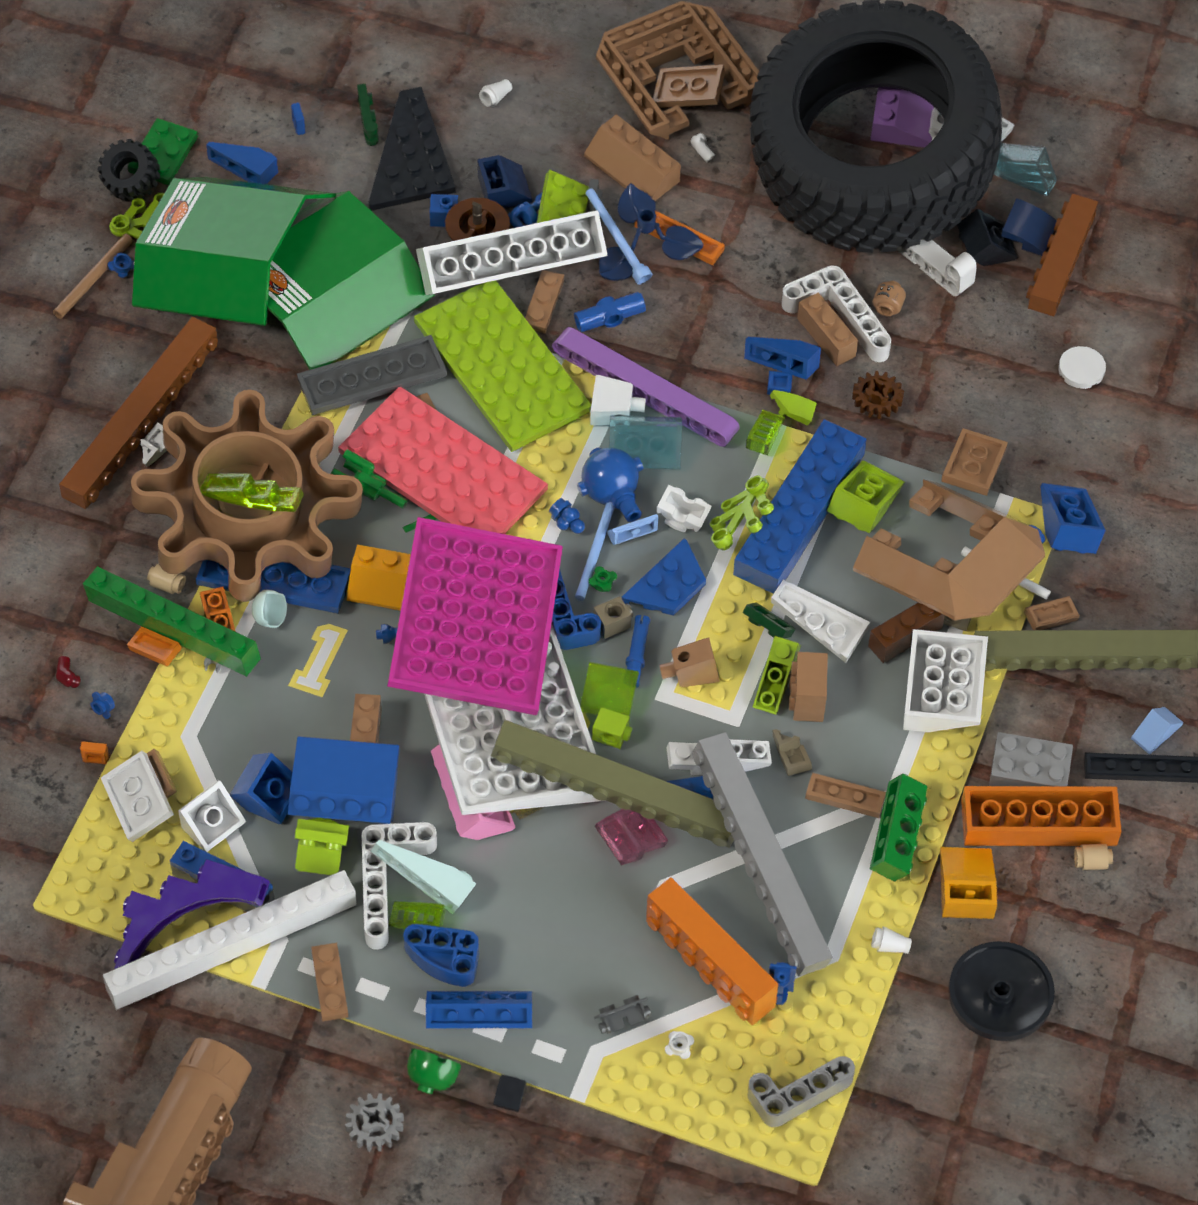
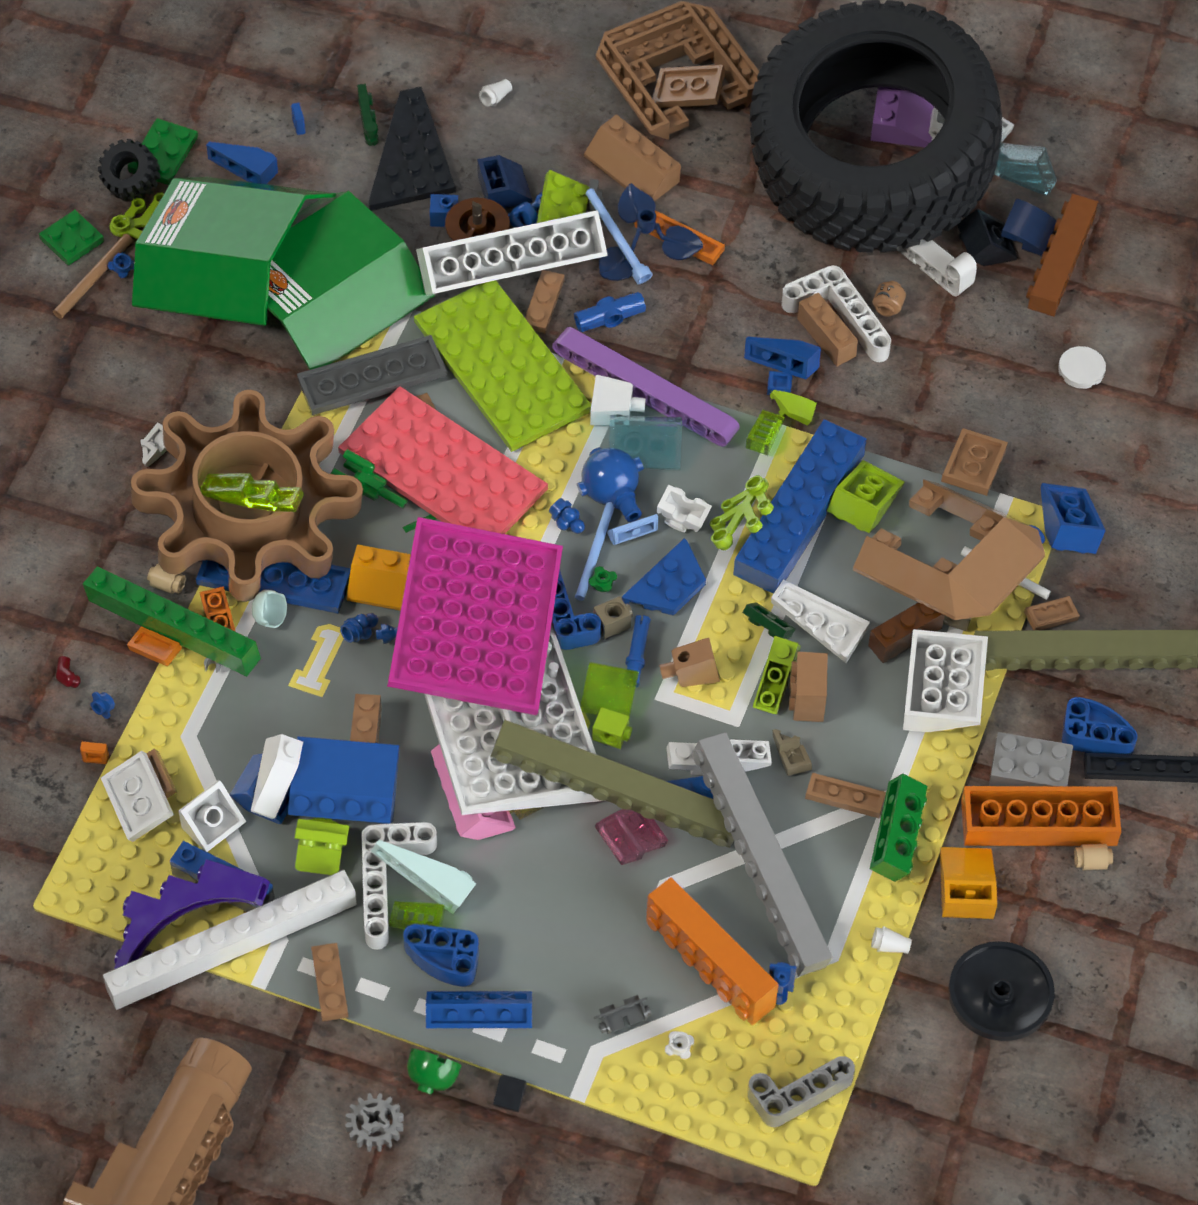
dark orange brick [59,317,218,509] -> none
white arm [691,133,715,162] -> none
reddish brown gear [852,371,904,419] -> none
light blue slope [1131,707,1183,755] -> none
none -> green plate [39,210,105,266]
none -> white slope [251,734,303,819]
none -> blue piece [340,613,378,643]
none -> blue beam [1062,697,1138,754]

